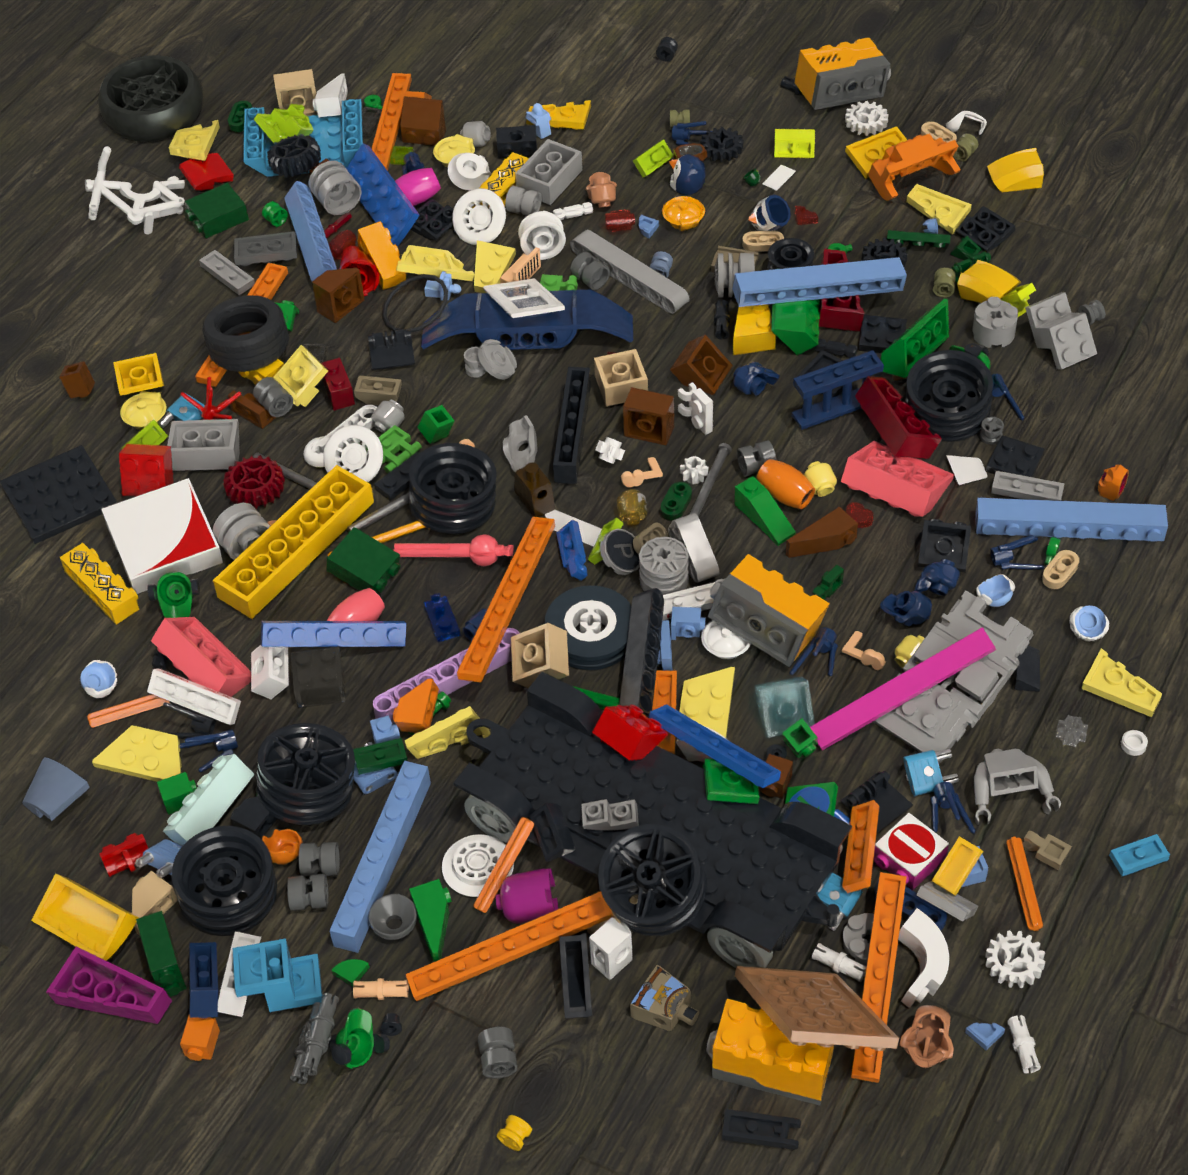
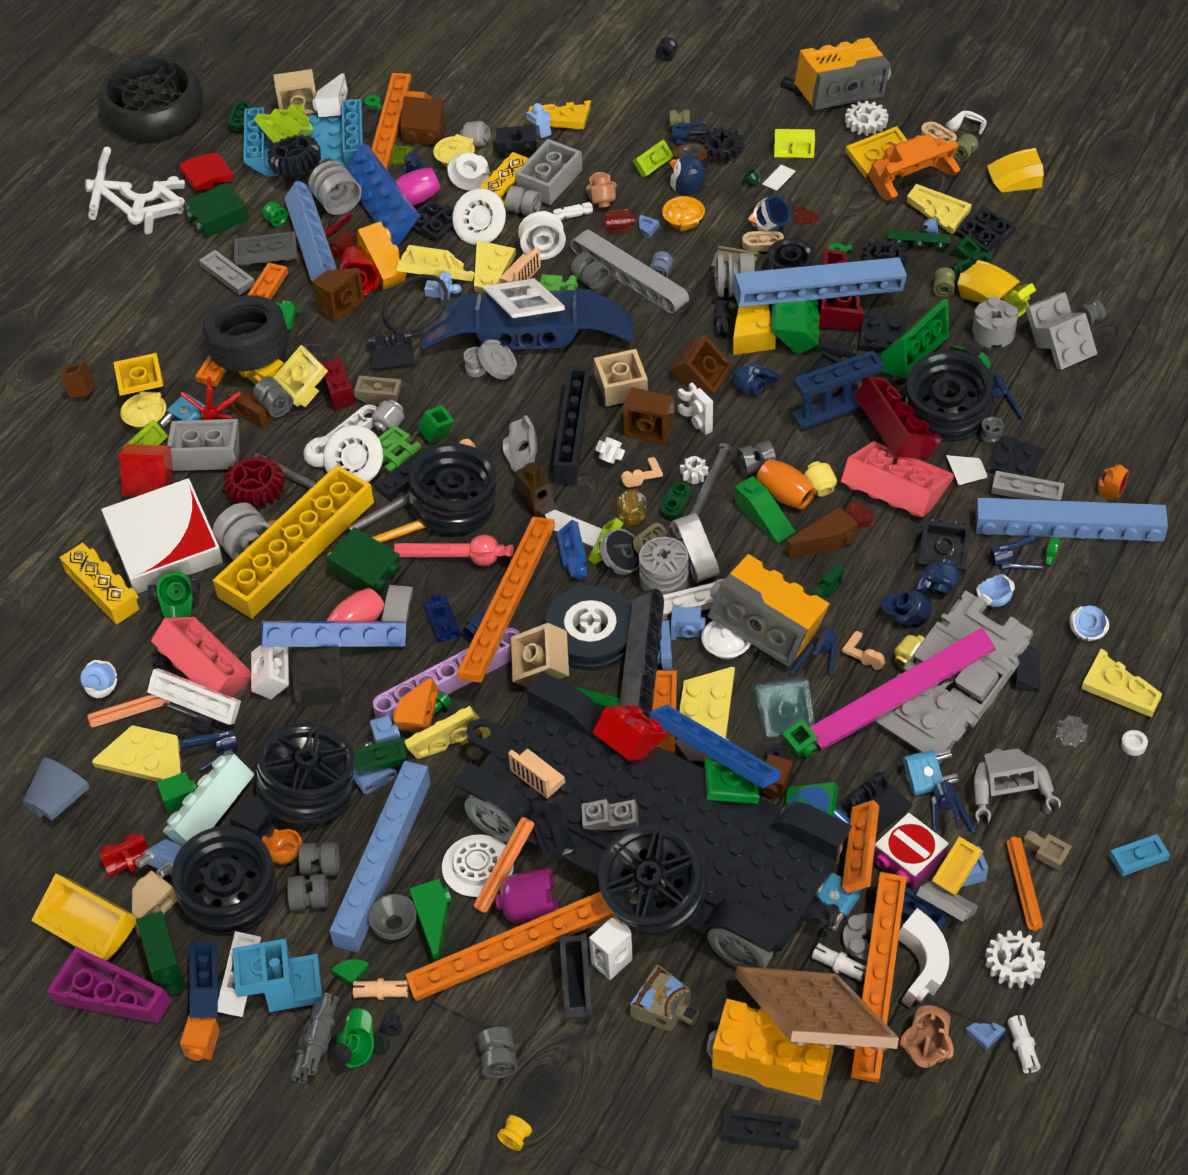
black plate [0,445,117,544] -> none
light yellow wing [169,120,220,160] -> none
tan plate [1042,550,1079,589] -> none
none -> light grey slope [382,585,413,624]
none -> light nougat panel [508,749,565,799]

